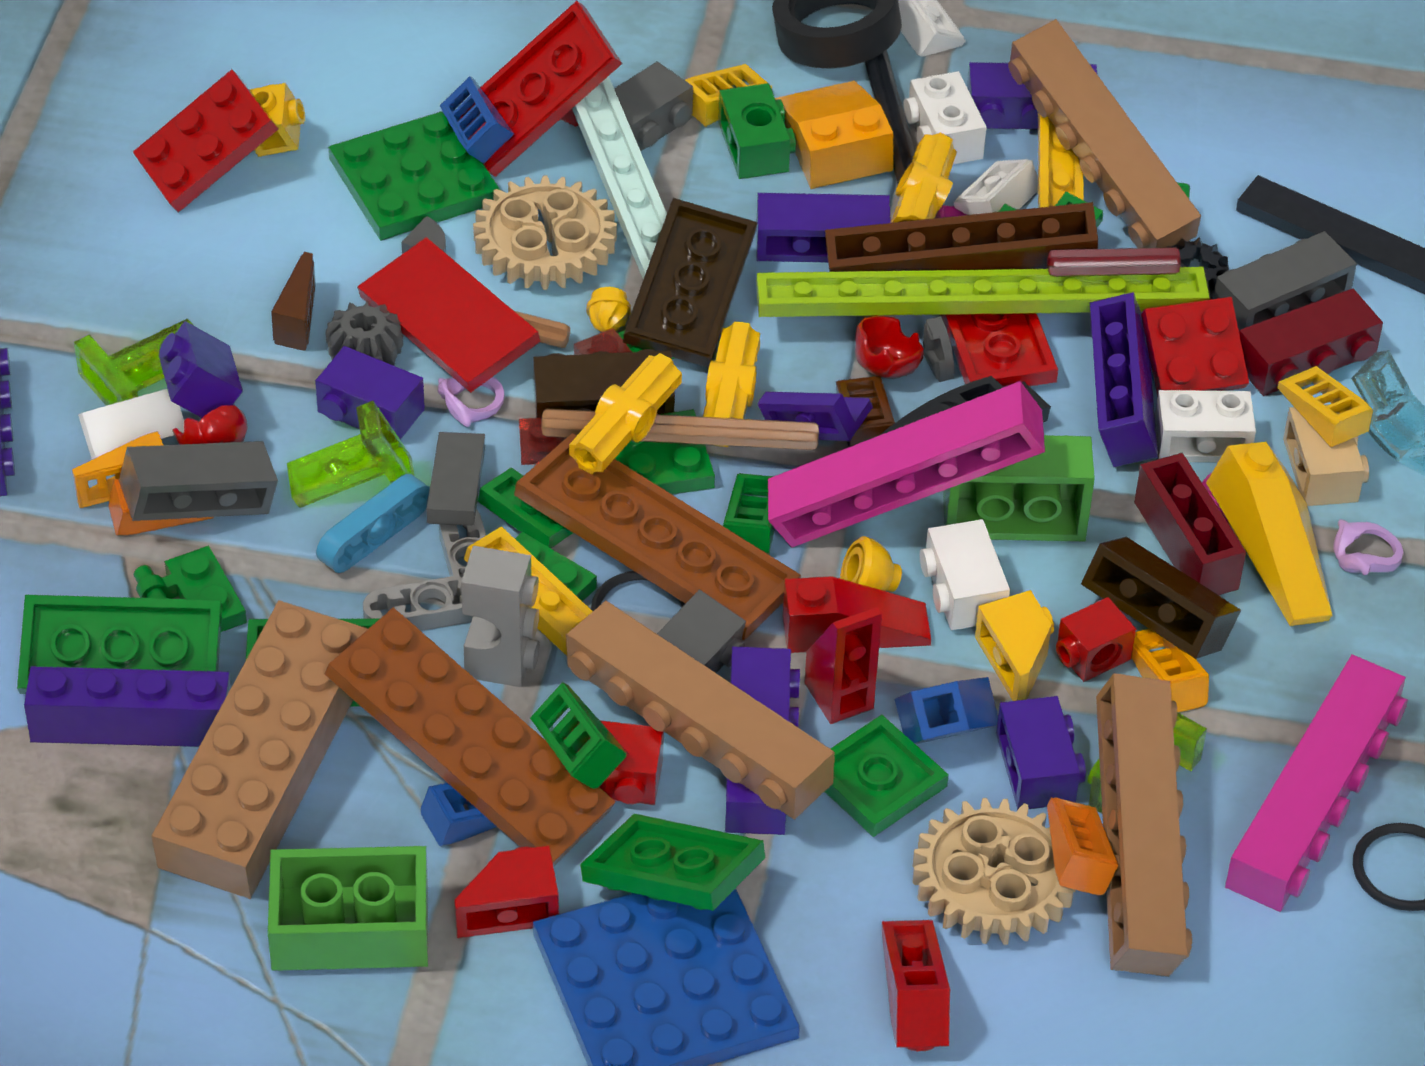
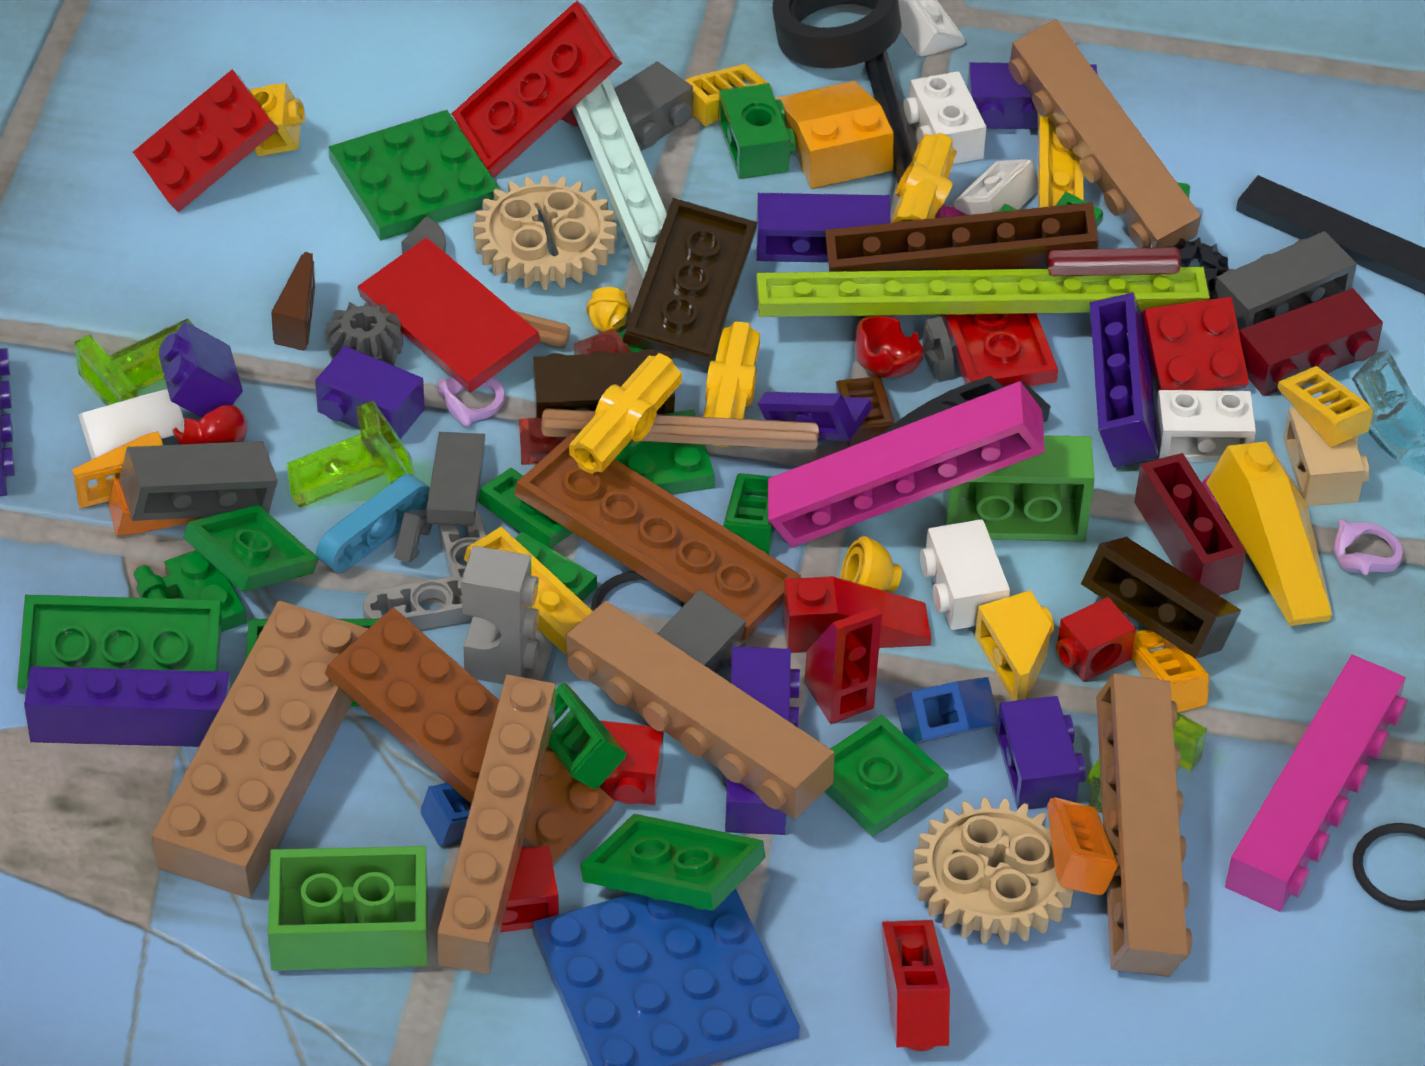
blue slope [440,76,514,164] -> none
none -> green plate [183,505,319,592]
none -> dark grey tile [394,508,432,562]
none -> medium nougat brick [437,675,556,974]

